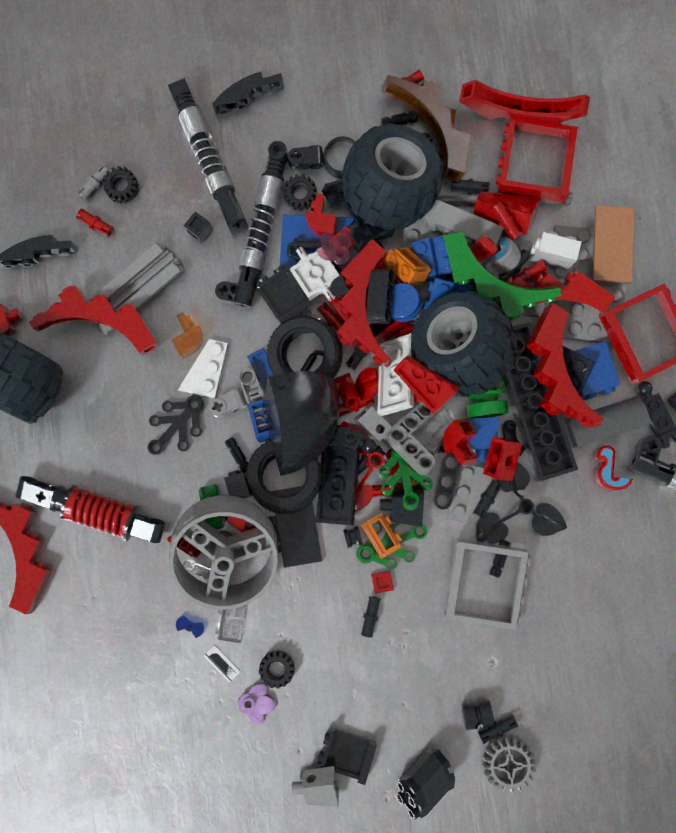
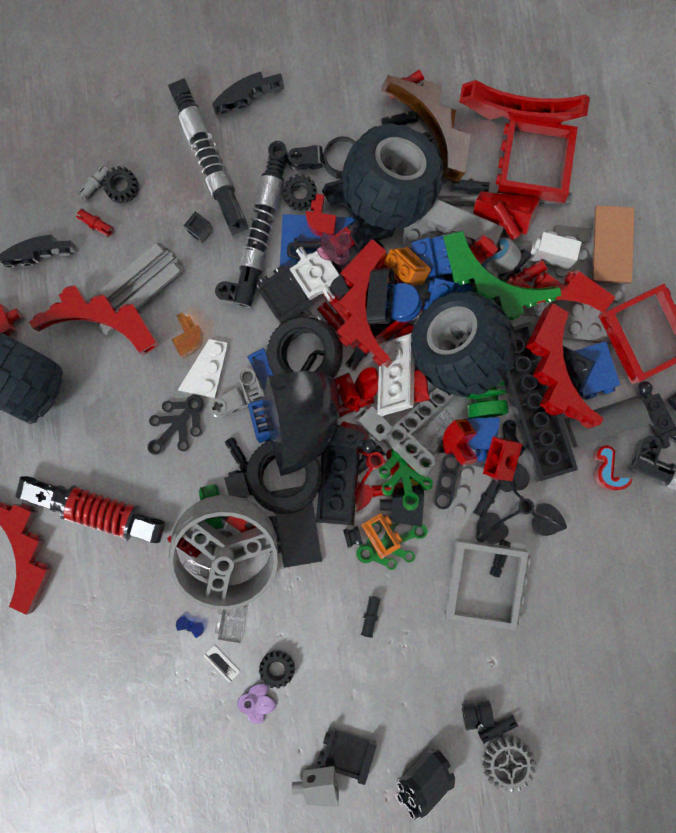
red tile [371,571,394,594] -> none
red wing [393,356,460,414] -> none

